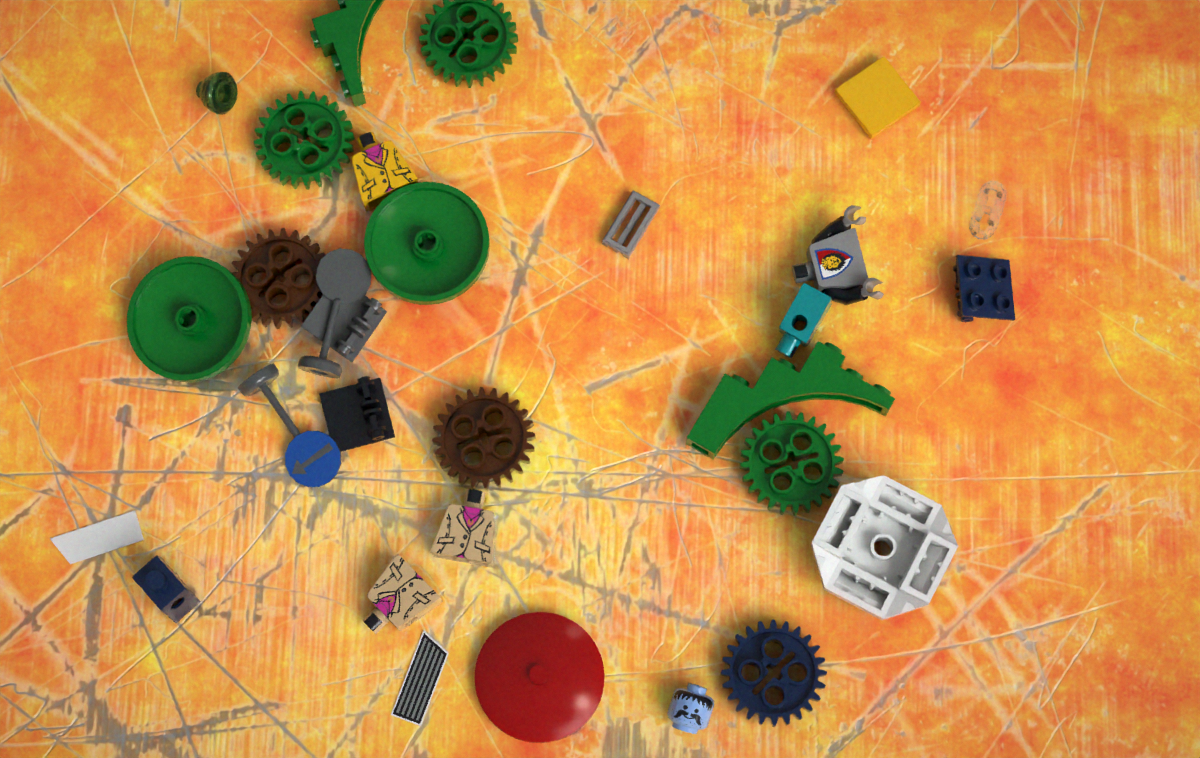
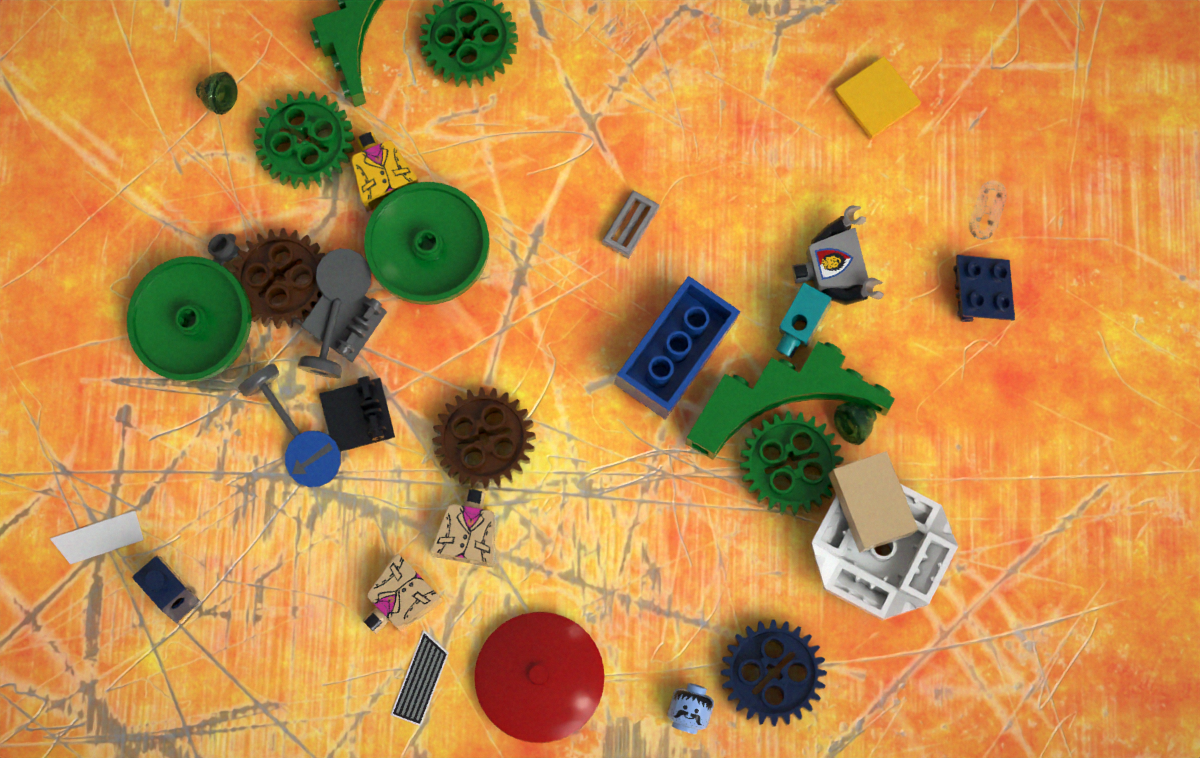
none -> dark grey plate [208,233,240,265]
none -> blue brick [614,276,741,420]
none -> tan container [828,451,918,553]
none -> clear green brick [834,402,877,445]

